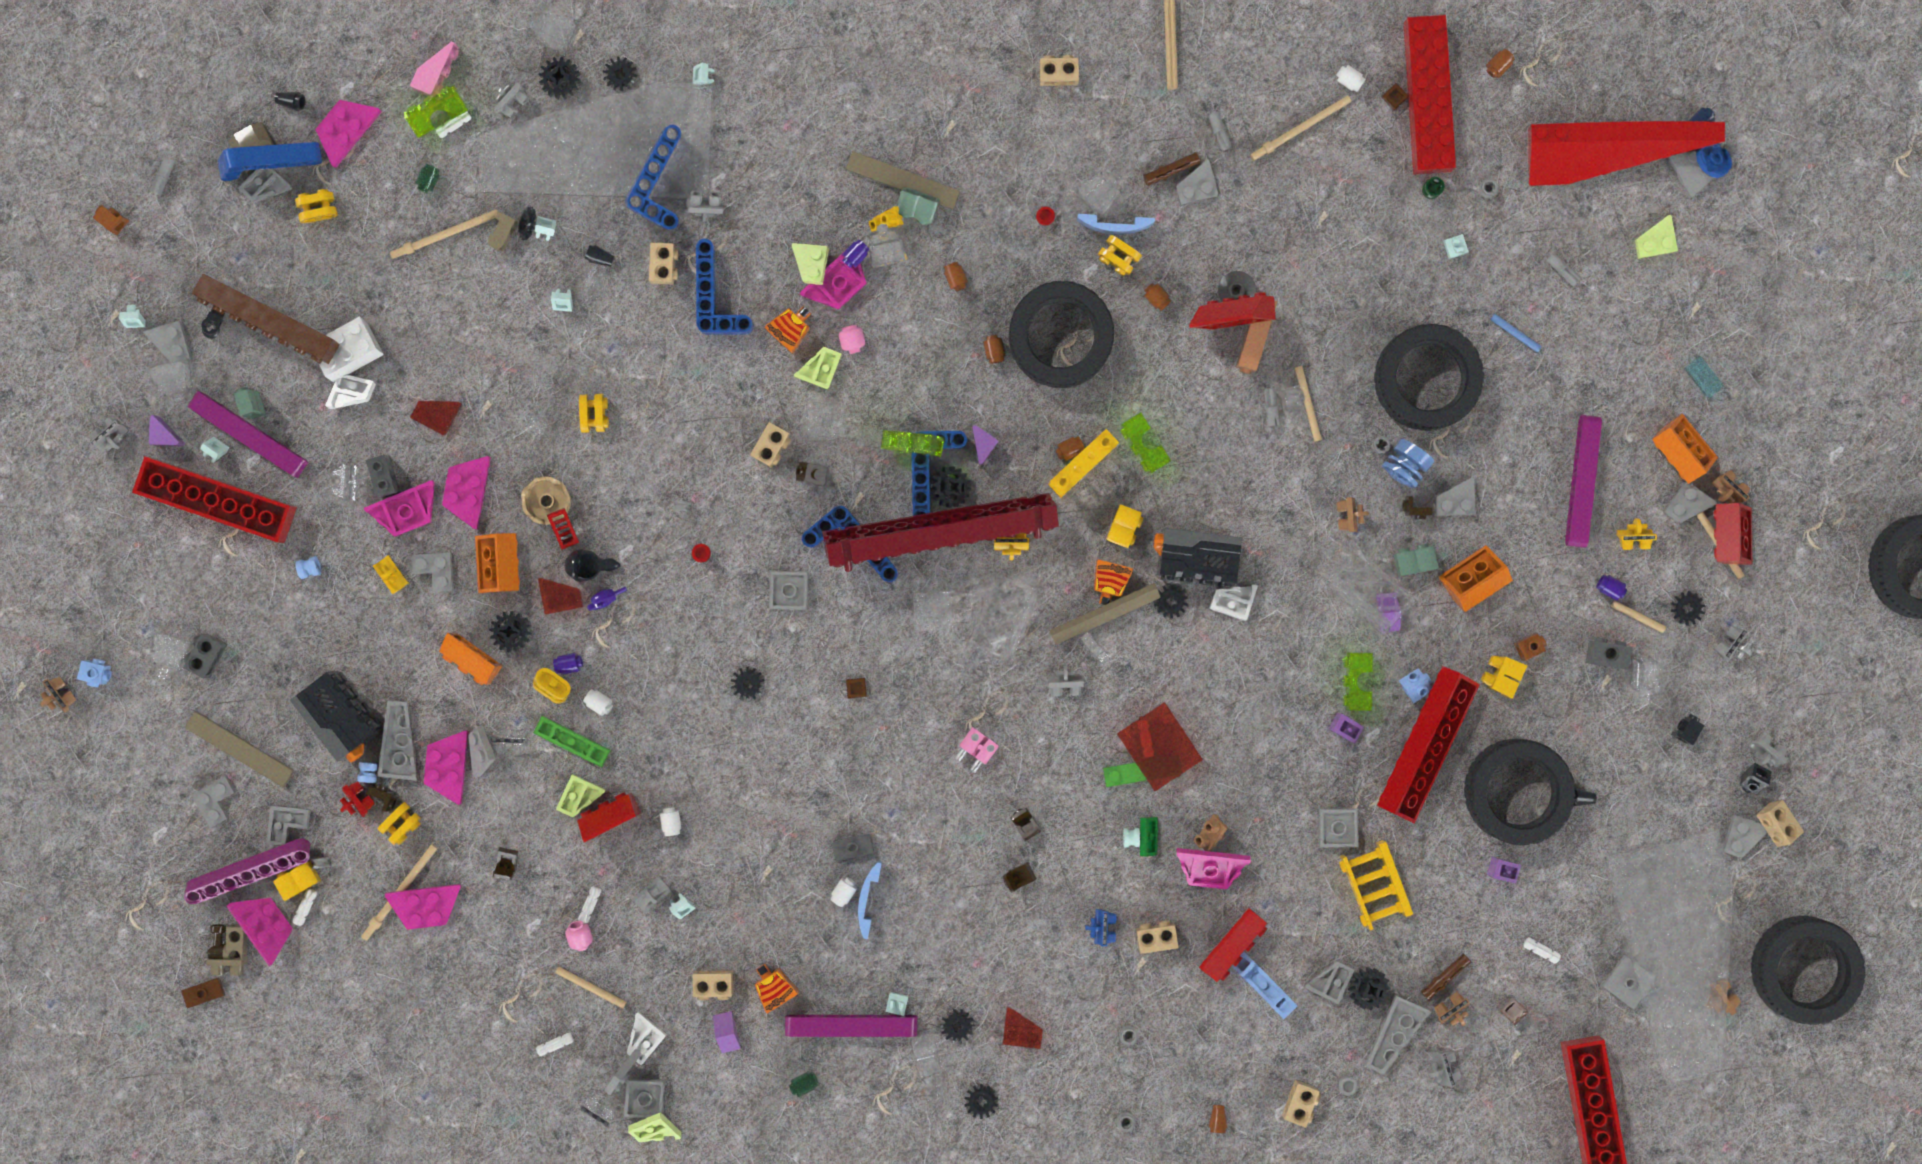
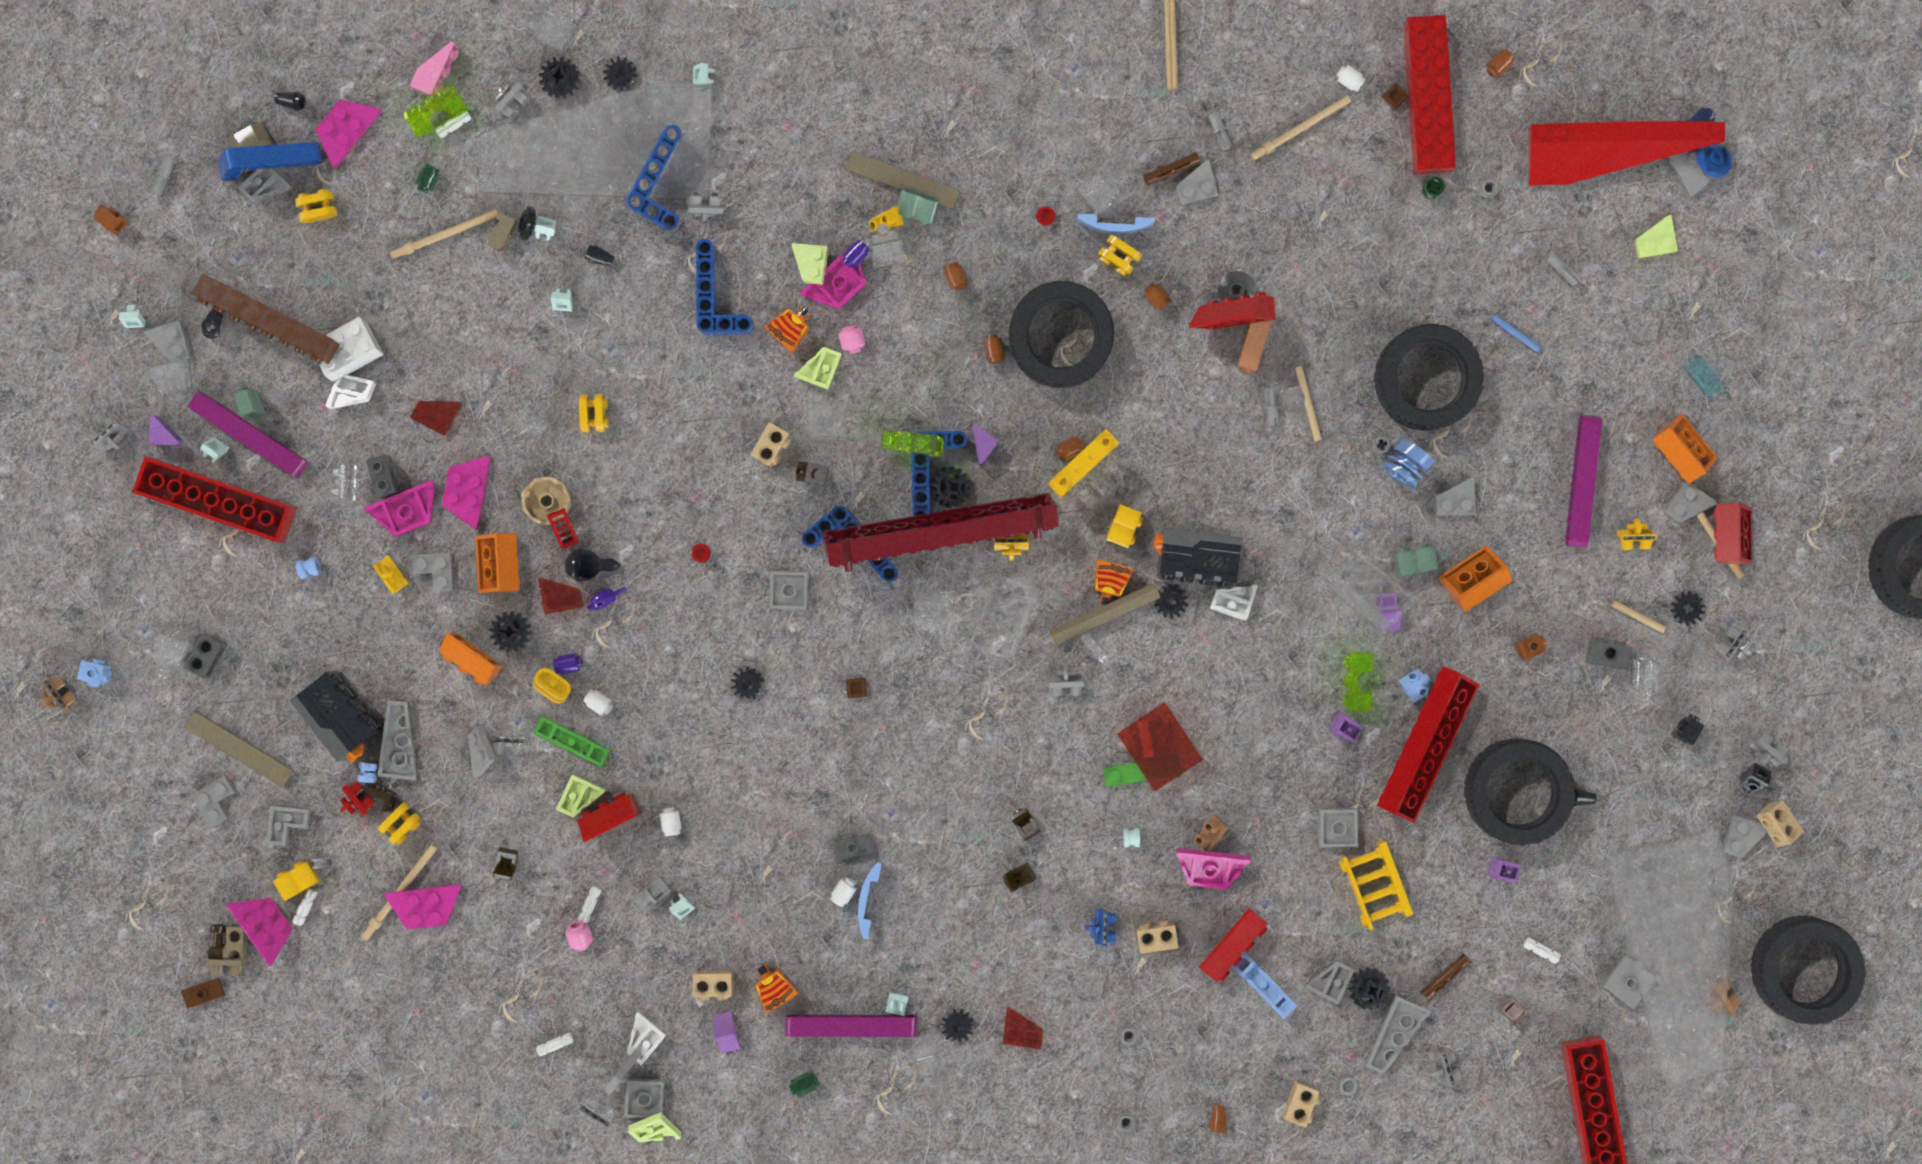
magenta beam [184,838,311,904] -> none
dark pink wing [424,730,469,805] -> none
tan bar [555,967,627,1009] -> none
tan brick [649,243,679,285] -> none
bright pink piece [955,727,999,773] -> none
black gear [964,1084,999,1119] -> none
tan brick [1039,55,1079,86] -> none
clear neon green arch [1119,412,1171,474] -> none
green plate [1140,816,1158,857] -> none
medium nougat hips [1337,497,1369,532] -> none
dark brown bracket [1402,496,1432,520] -> none
medium nougat hips [1434,992,1470,1027] -> none
light aqua tile [1443,234,1469,259] -> none
yellow hips [1480,655,1528,699] -> none
dark purple brick [1596,575,1627,601] -> none
medium nougat hips [1711,470,1750,503] -> none

